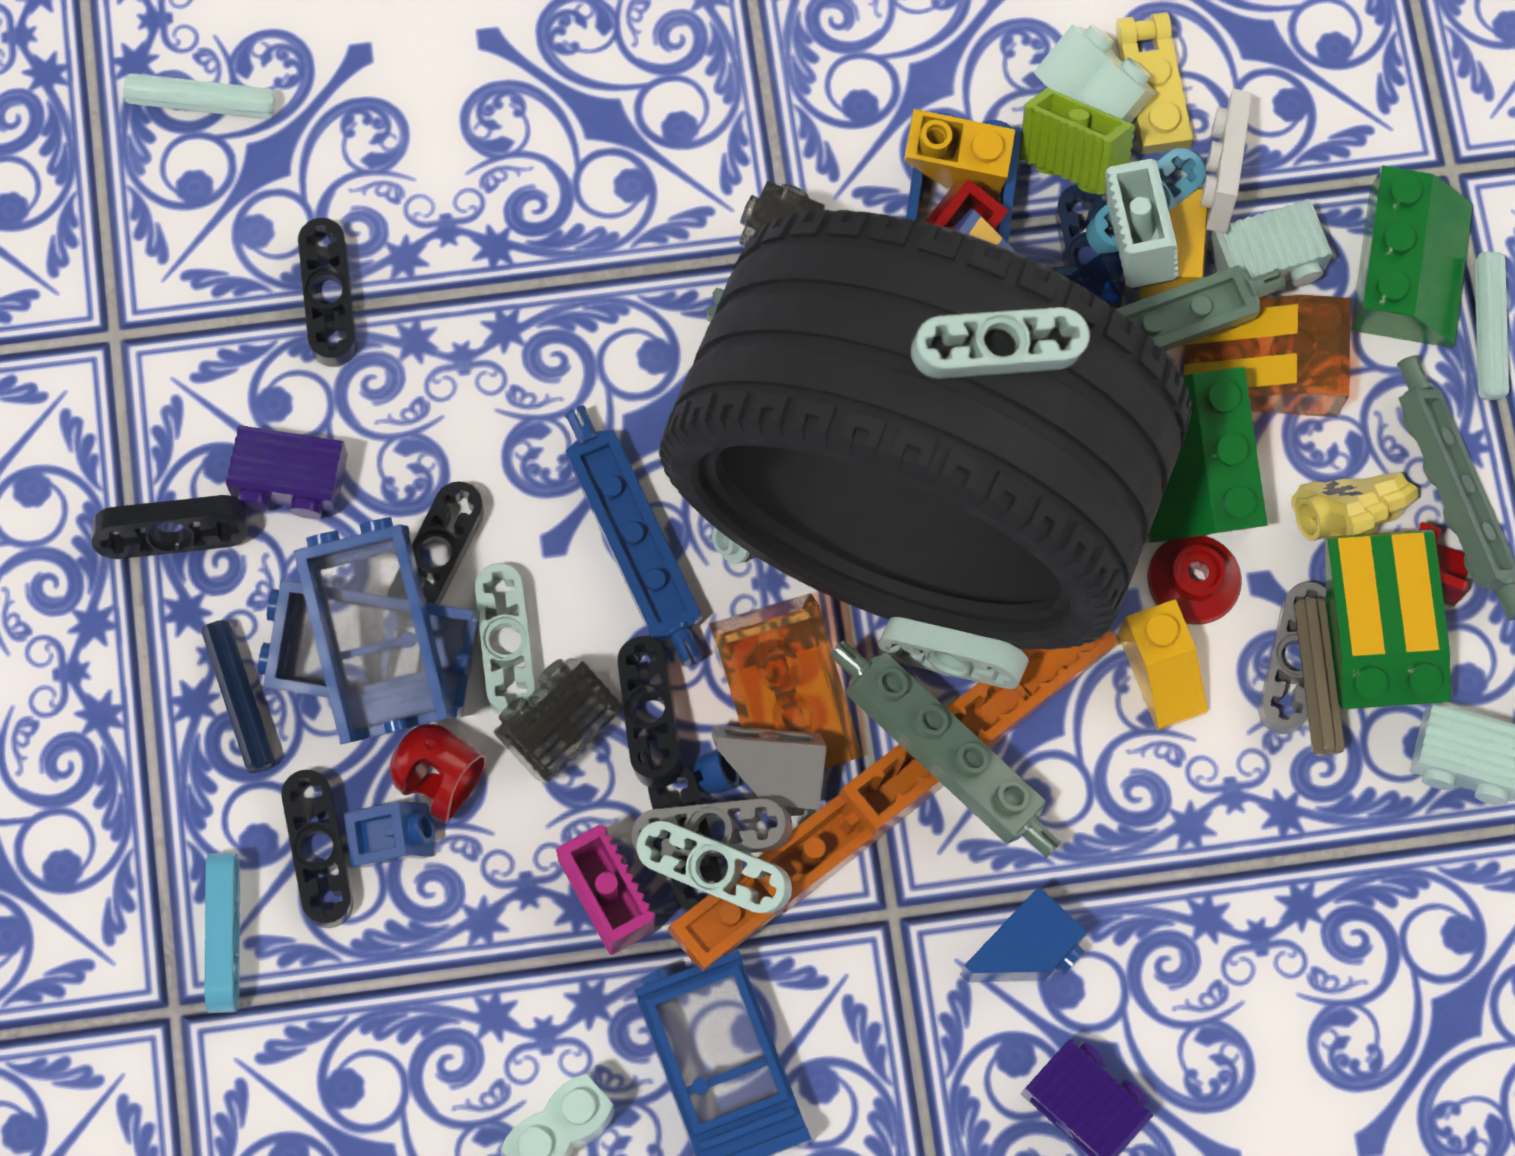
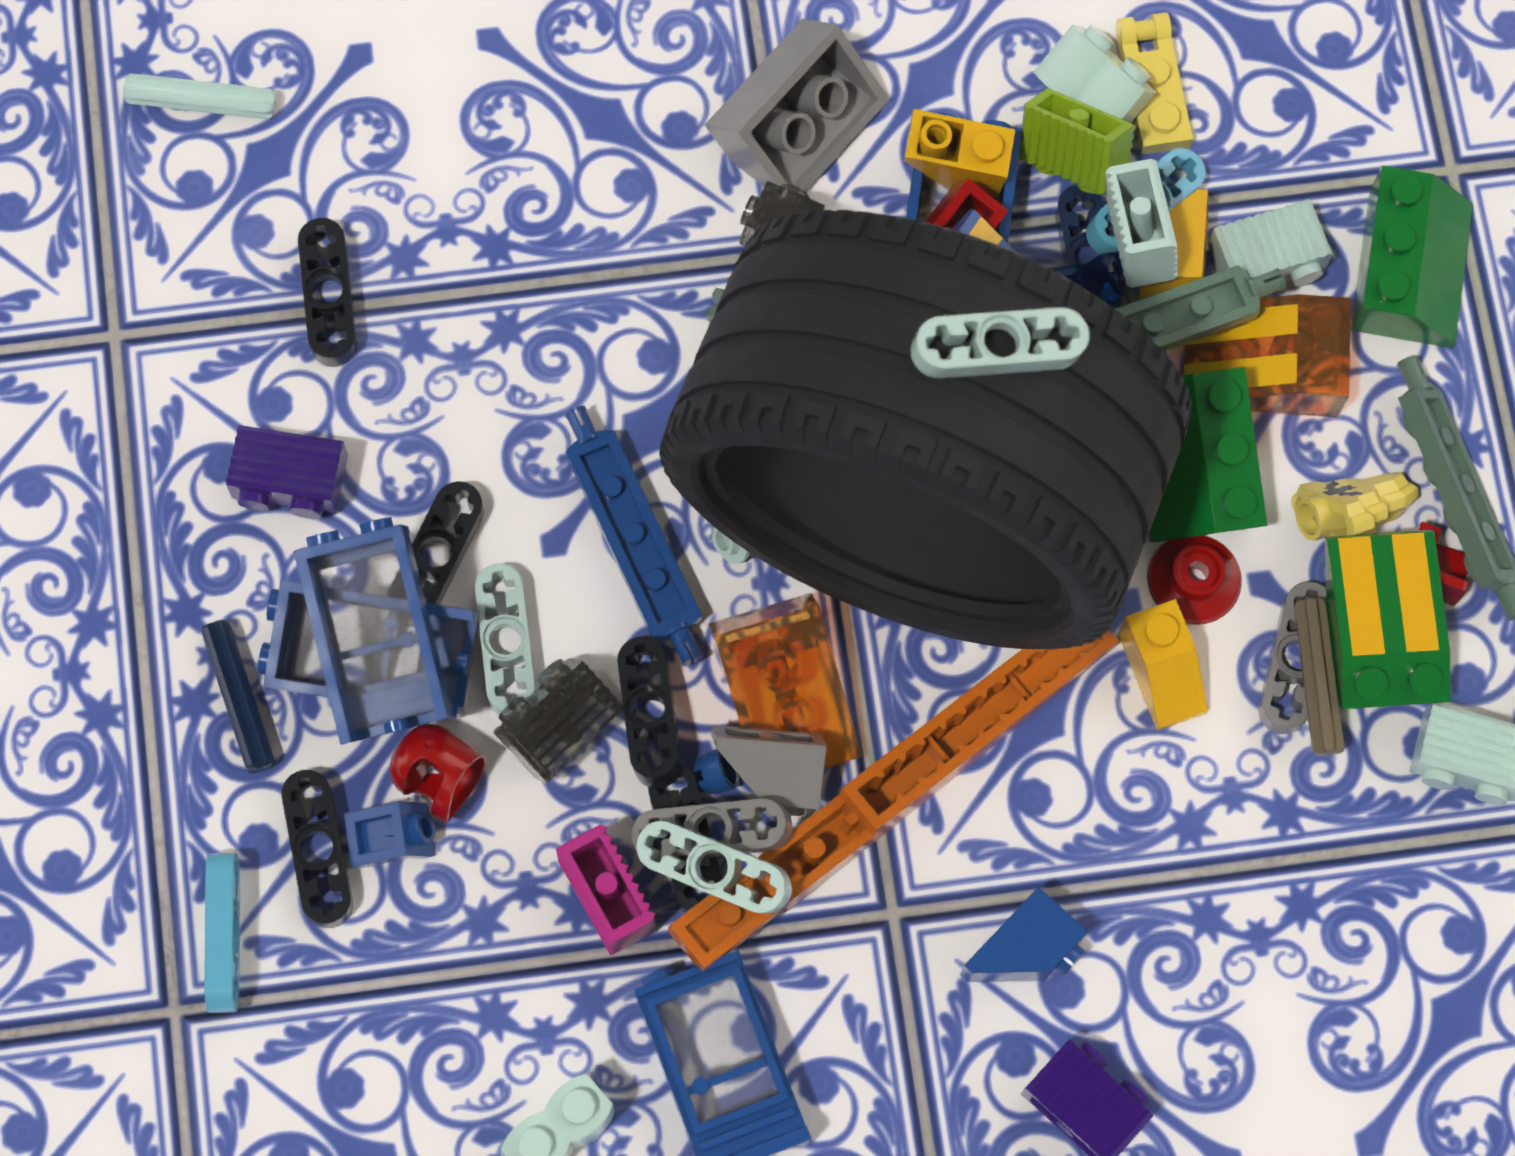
black beam [92,495,248,559] -> none
sand green plate [829,639,1062,859] -> none
light aqua beam [878,617,1029,689] -> none
white plate [1200,88,1252,233] -> none
light aqua axle [1475,251,1509,400] -> none
none -> light grey slope [705,19,889,206]

